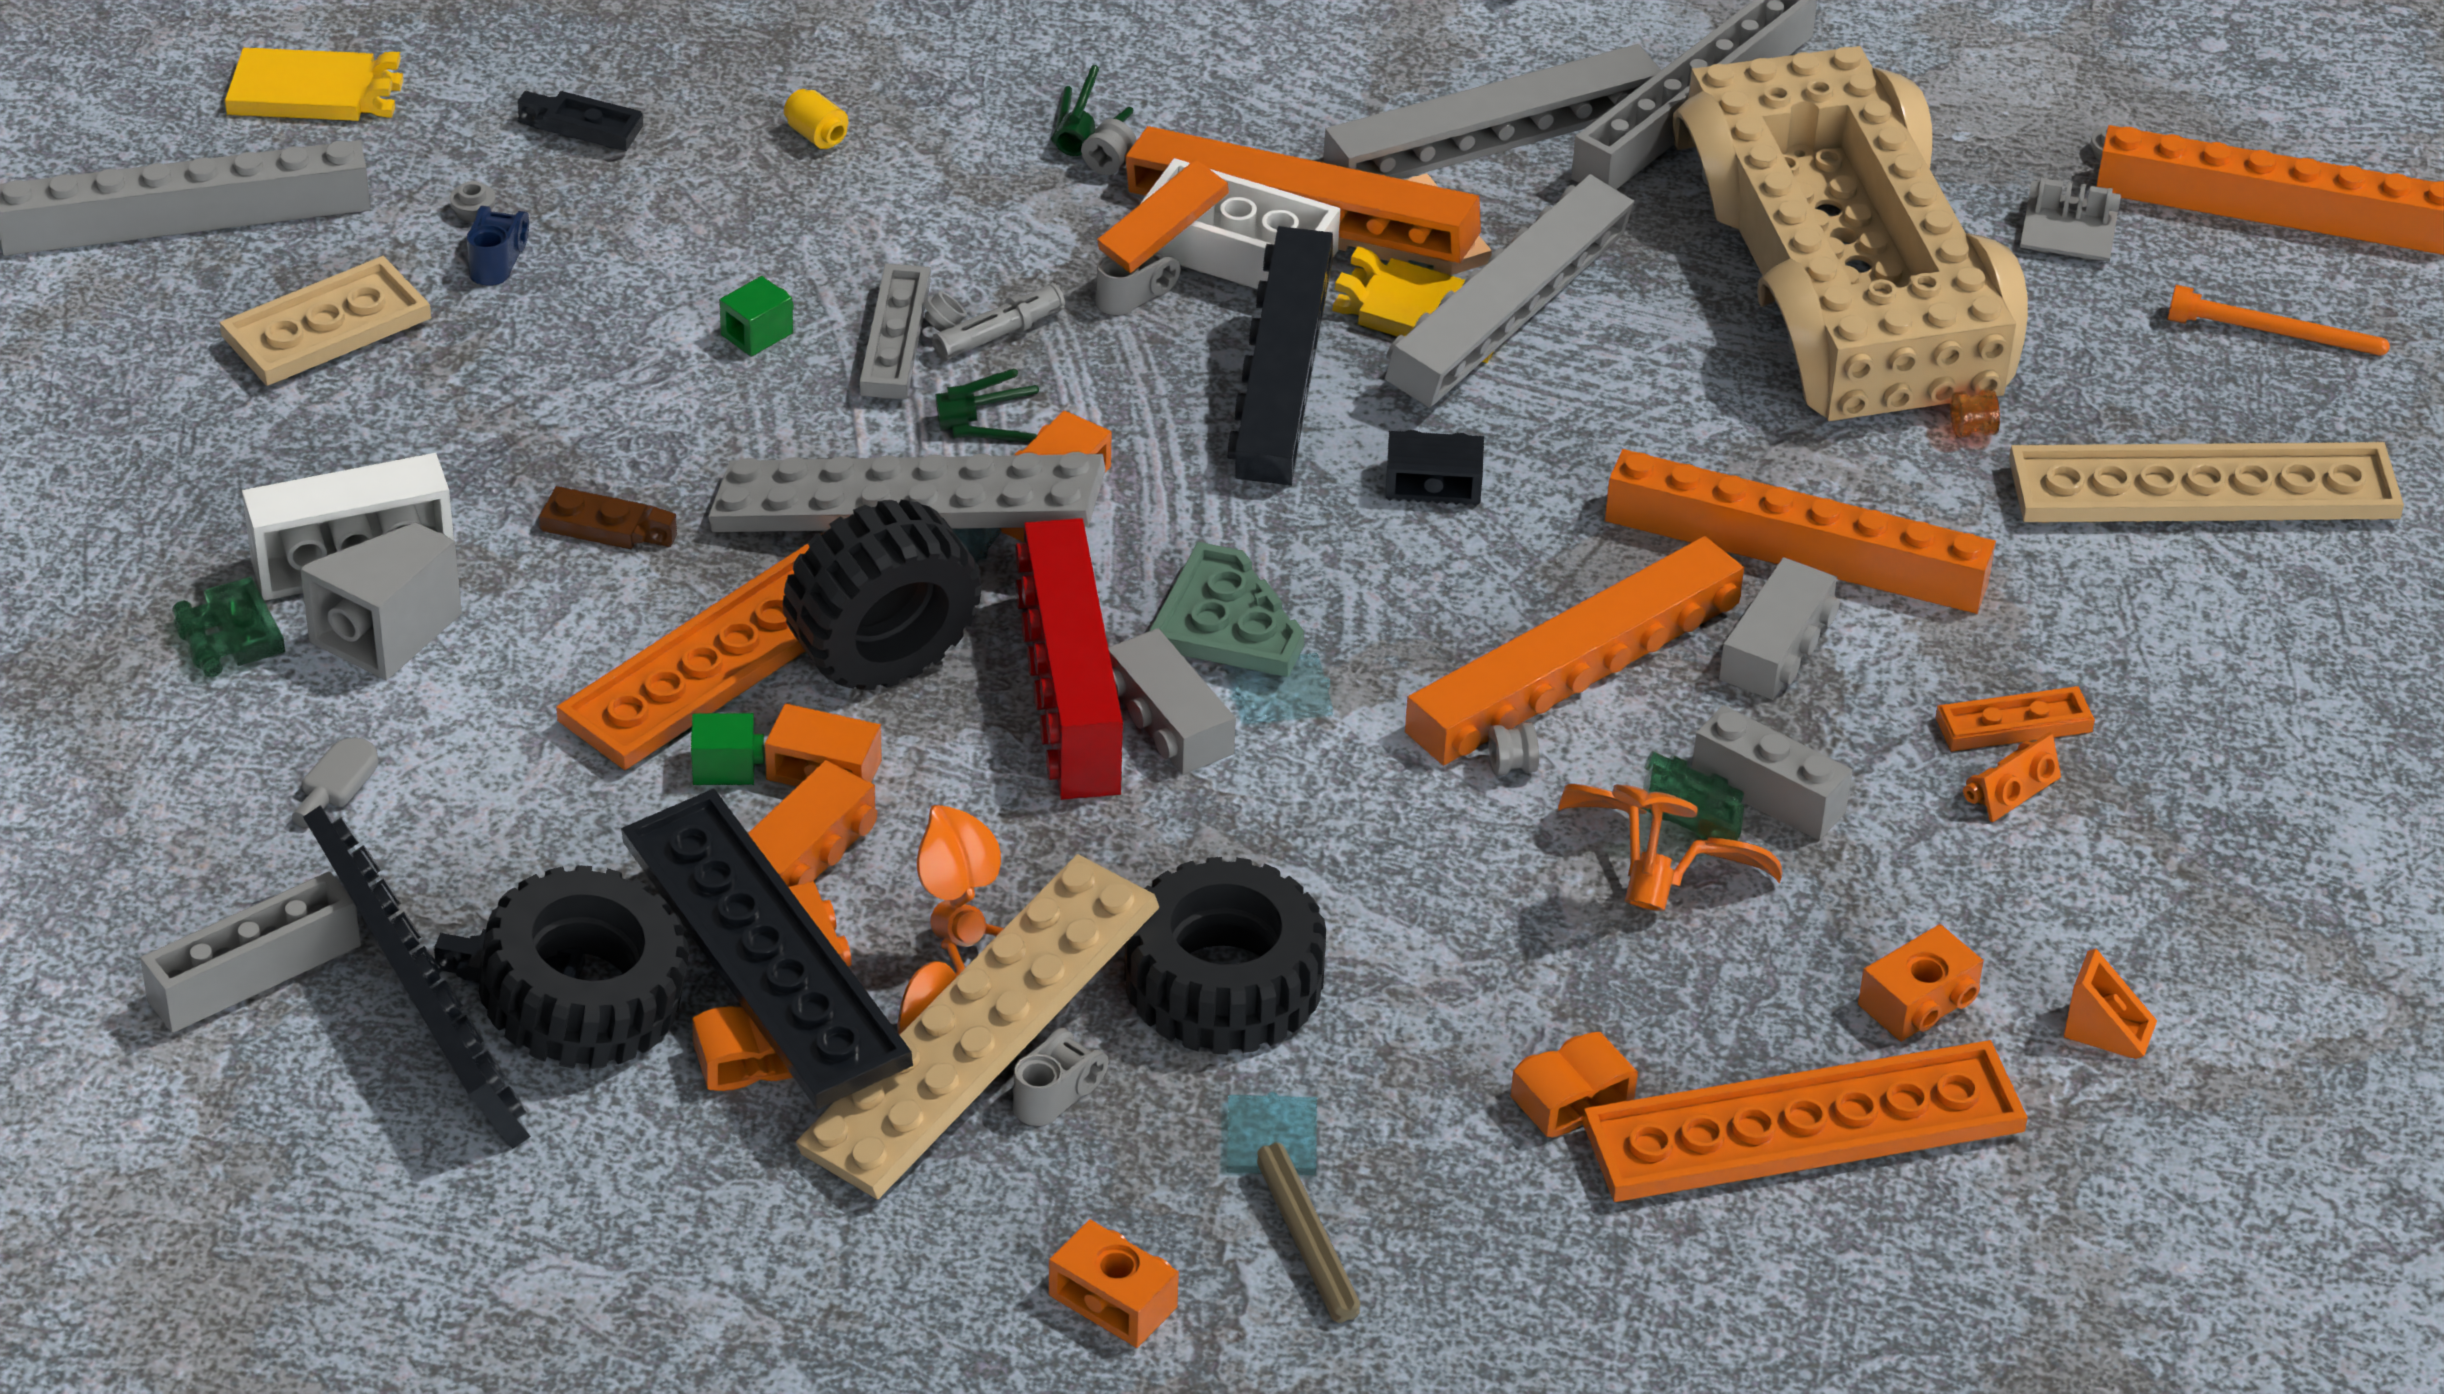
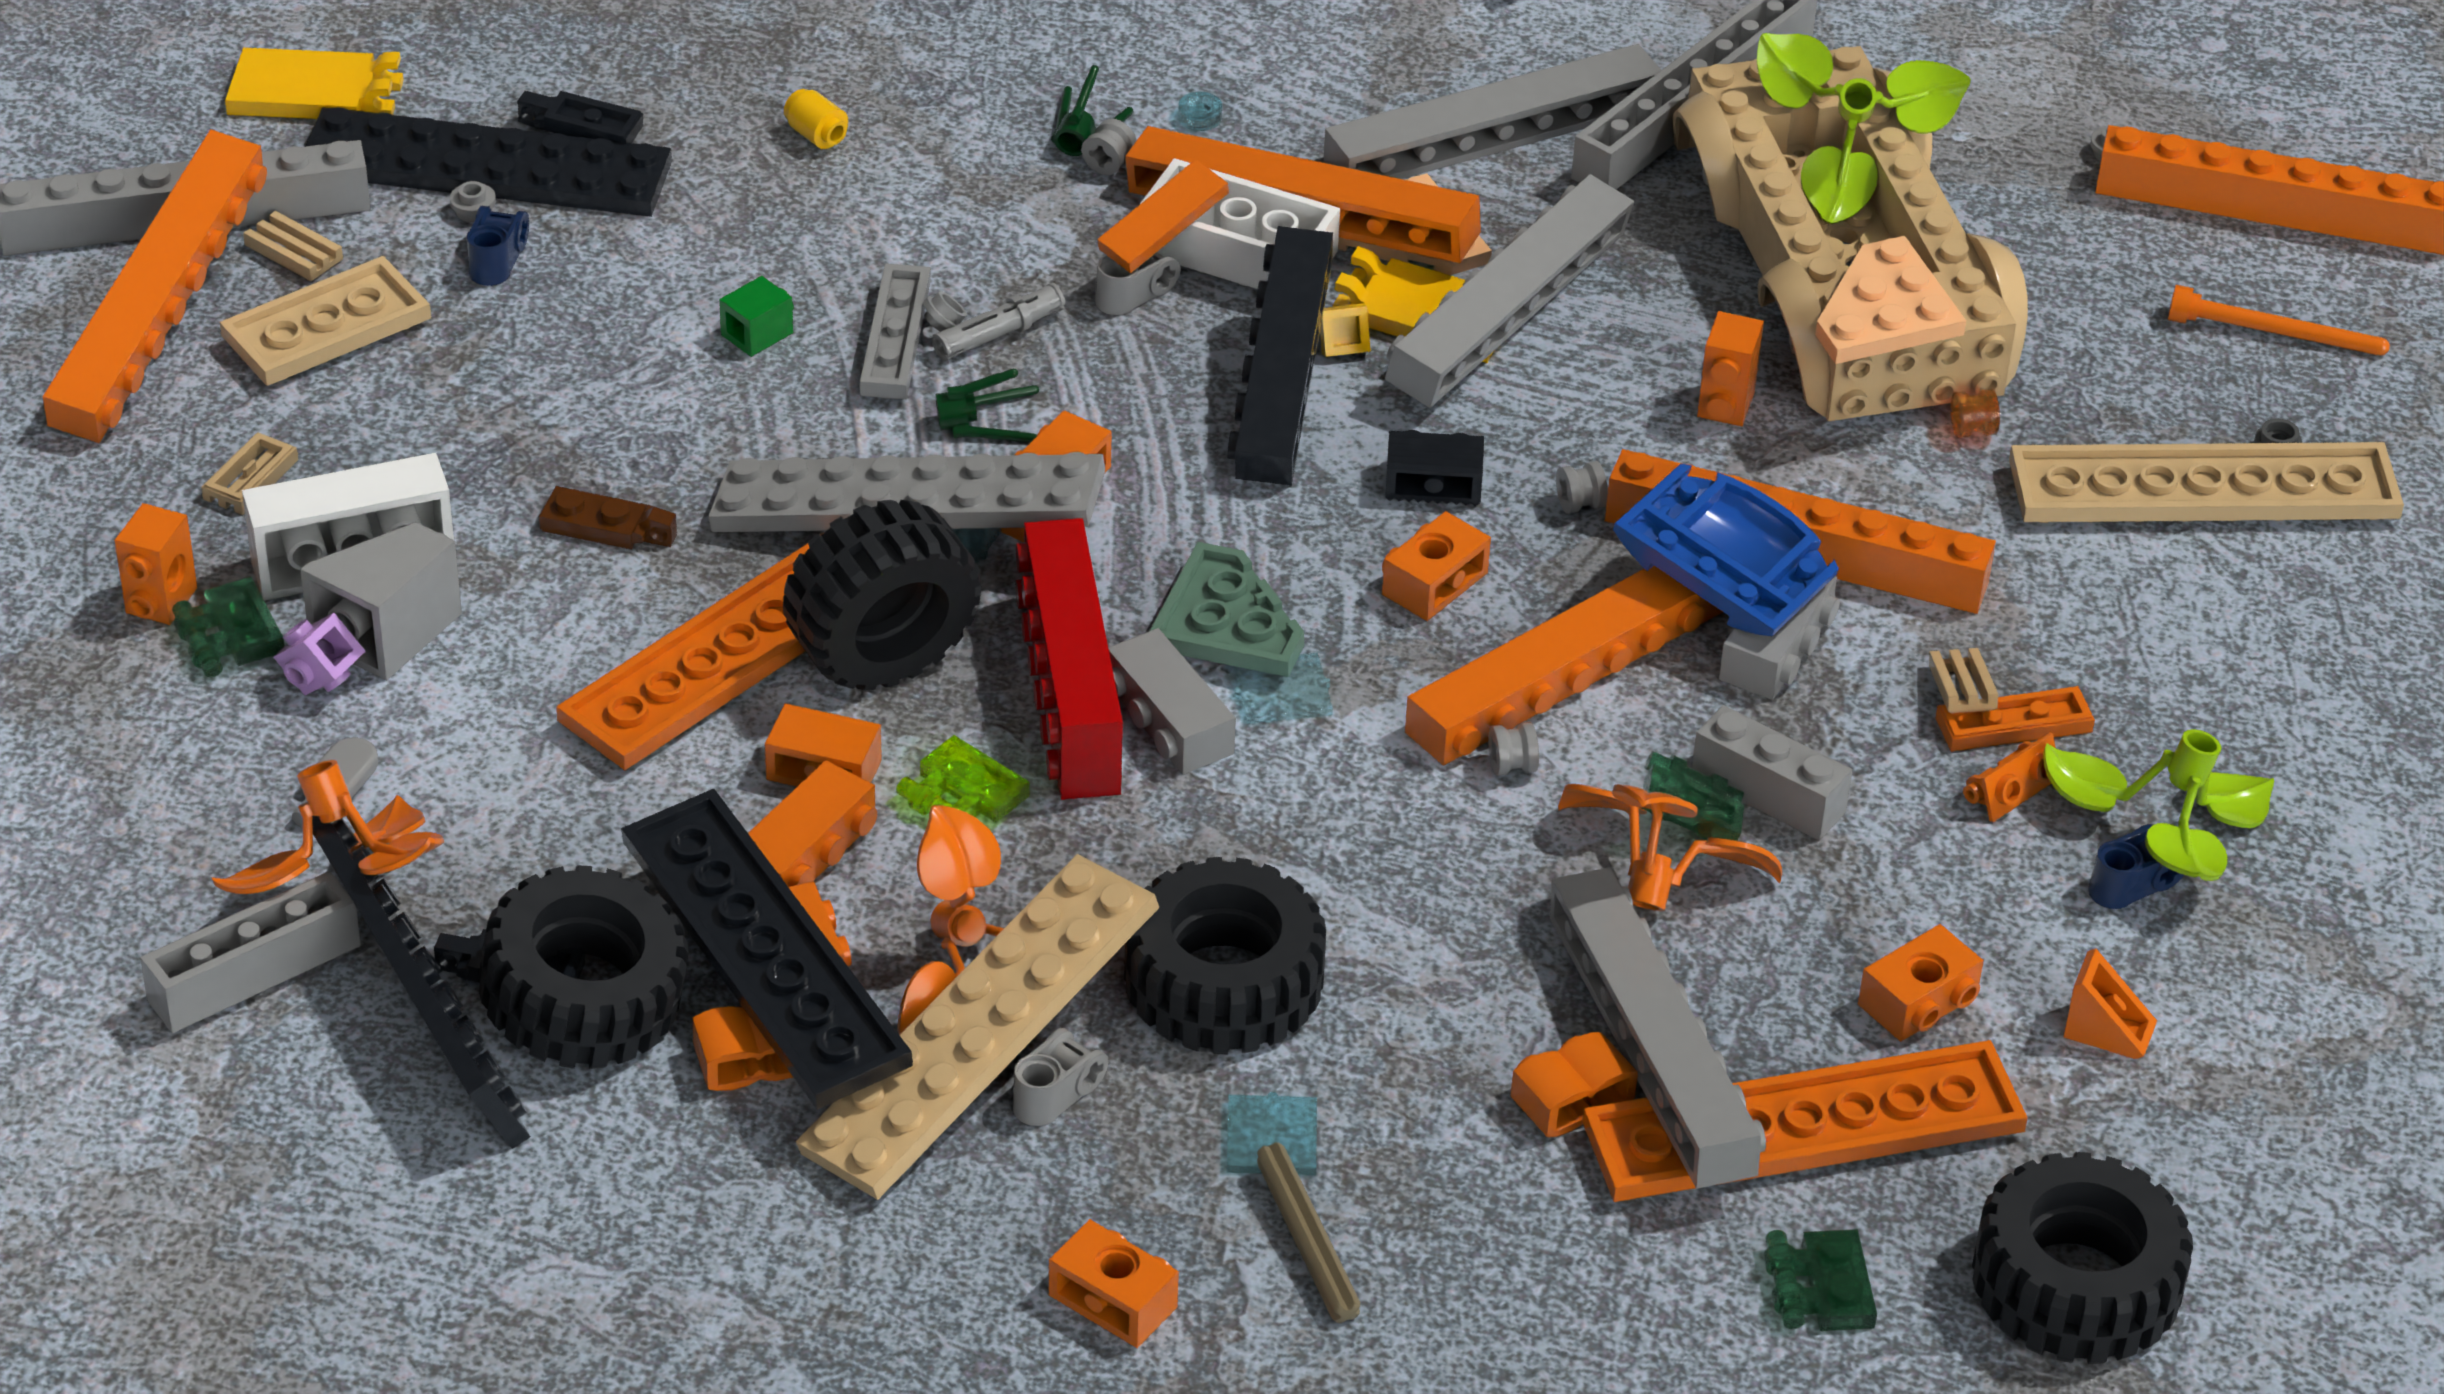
green brick [691,713,765,785] -> none
light grey hinge [2020,177,2121,262] -> none
none -> orange brick [42,129,267,444]
none -> orange brick [114,503,198,625]
none -> tan tile [201,432,298,515]
none -> orange plant [211,760,444,894]
none -> tan tile [243,211,343,281]
none -> lavender brick [273,613,365,695]
none -> black plate [305,107,672,217]
none -> clear neon green plate [896,735,1030,823]
none -> clear light blue tile [1178,91,1222,131]
none -> yellow tile [1320,303,1371,357]
none -> orange brick [1382,511,1491,621]
none -> light grey brick [1550,867,1766,1189]
none -> light grey wheel [1556,461,1608,514]
none -> blue slope [1613,463,1839,637]
none -> orange brick [1697,311,1764,427]
none -> lime plant [1757,33,1971,224]
none -> clear green plate [1763,1229,1877,1331]
none -> light nougat plate [1815,236,1966,364]
none -> tan tile [1929,648,1998,713]
none -> black tyre [1972,1152,2193,1364]
none -> lime plant [2043,729,2274,881]
none -> dark blue piece [2088,824,2184,909]
none -> dark grey plate [2254,418,2302,443]

